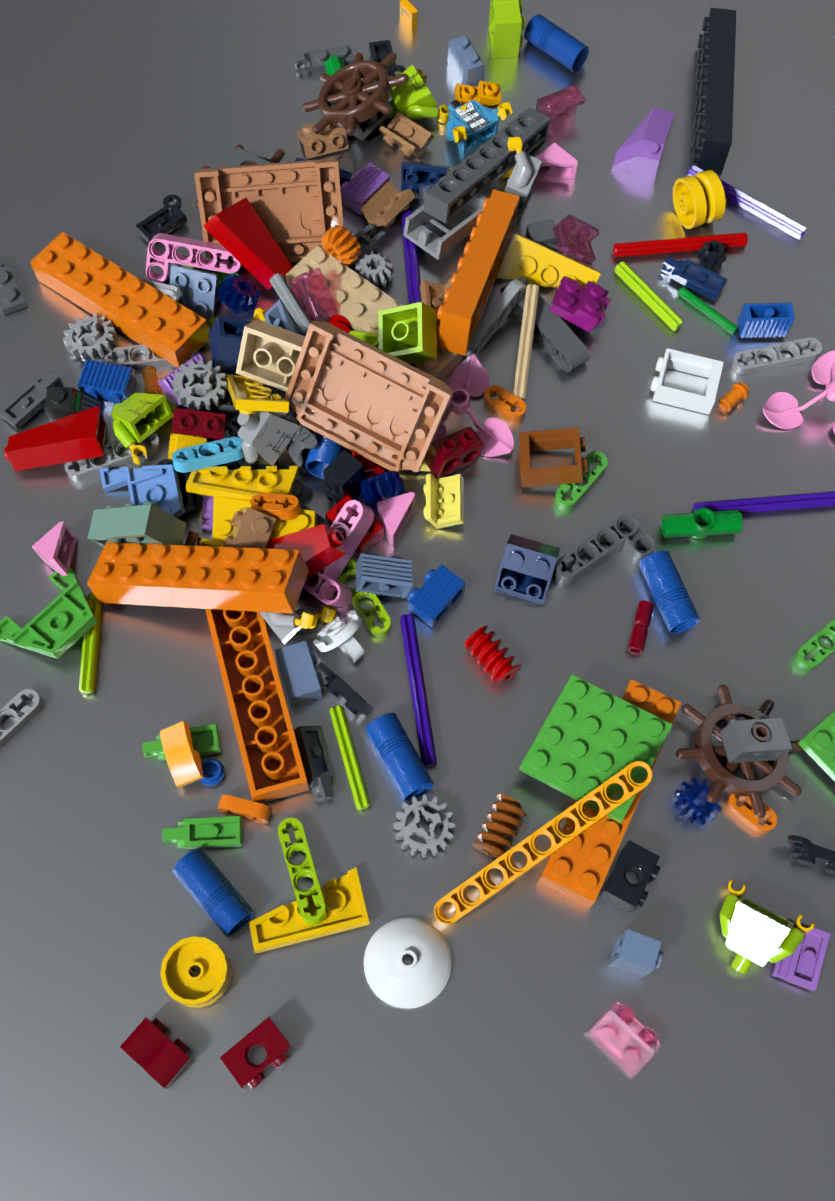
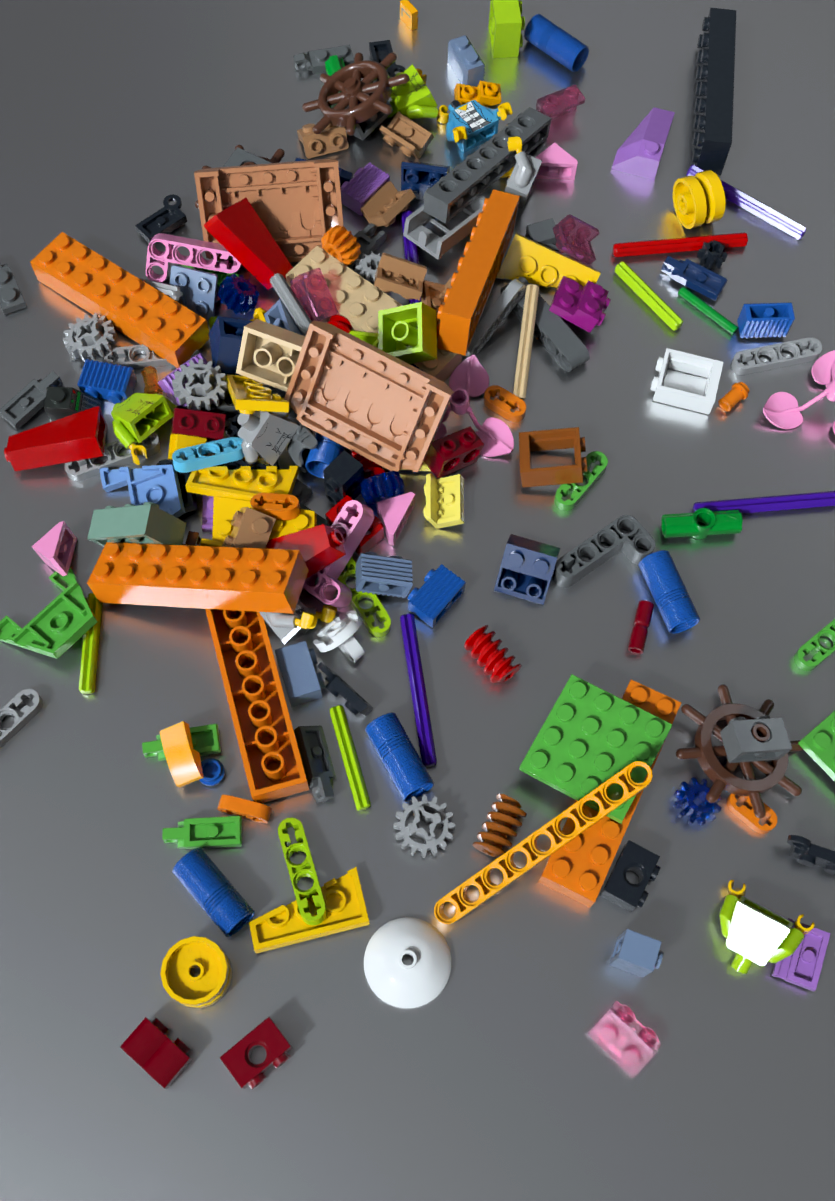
none -> medium nougat bracket [374,253,427,300]

